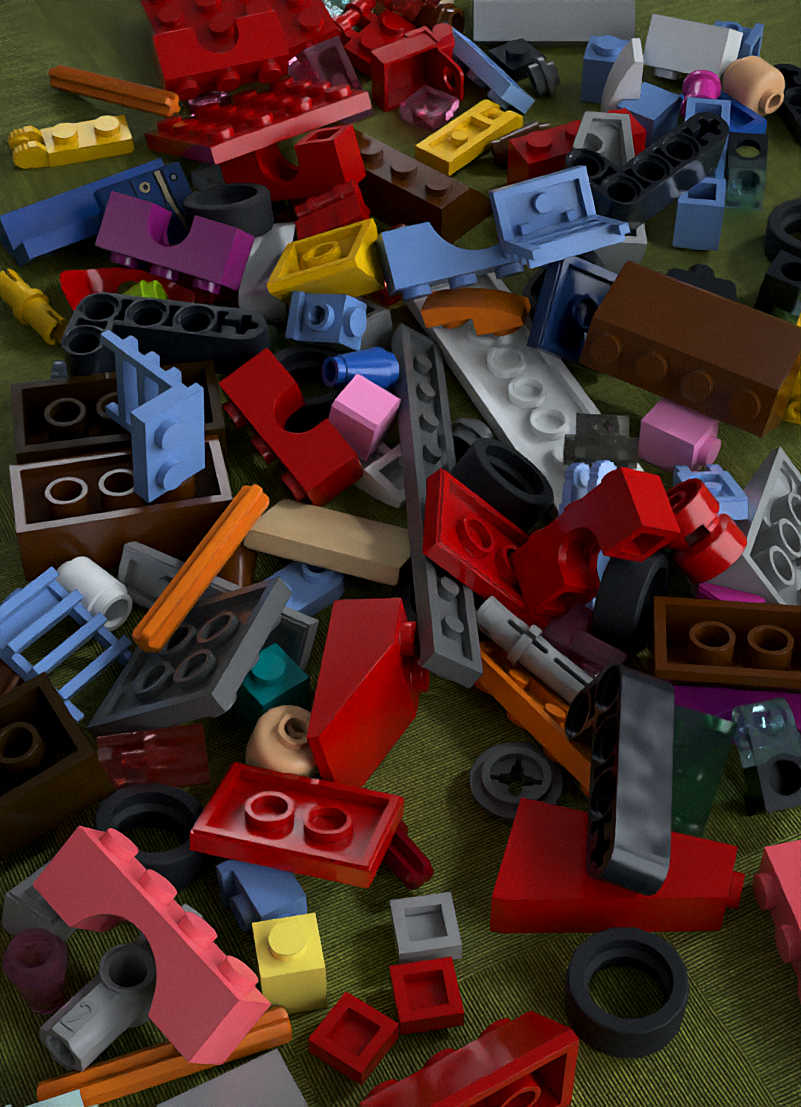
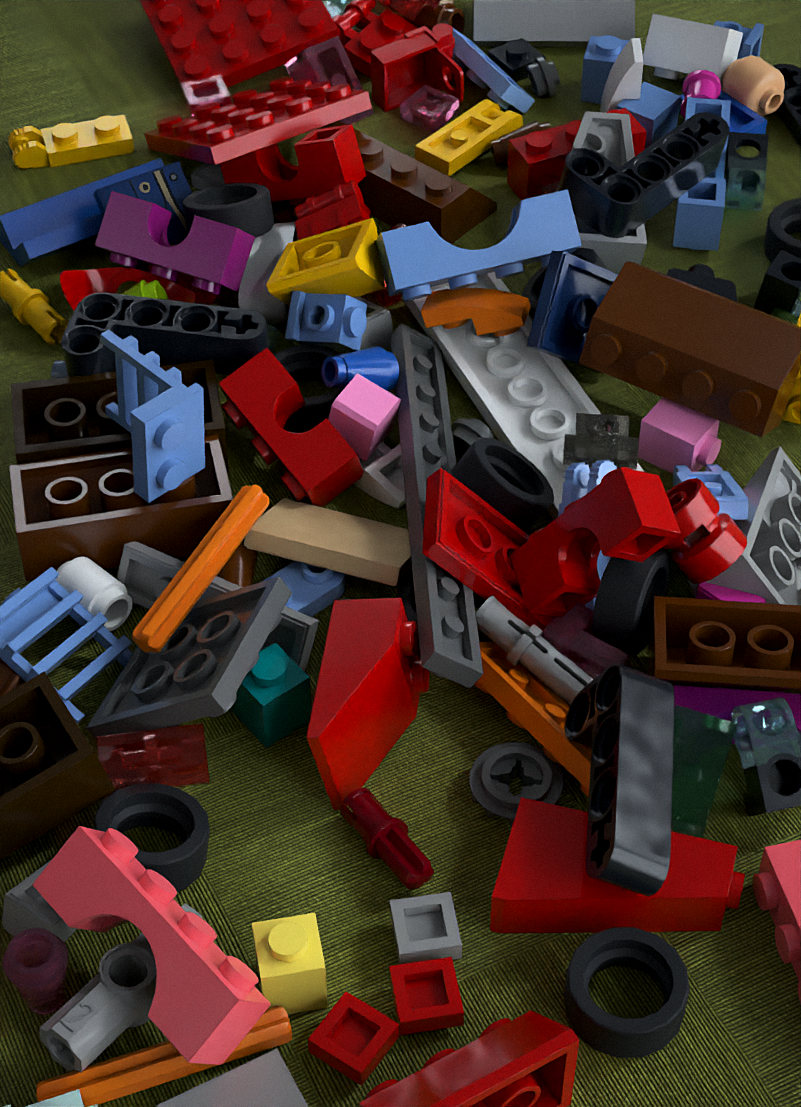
orange axle [48,65,181,118] -> none
red arch [152,10,289,101] -> none
red tile [189,762,404,889] -> none
medium blue brick [216,859,307,933] -> none
light nougat head [246,705,318,778] -> none
medium blue plate [488,165,630,269] -> none

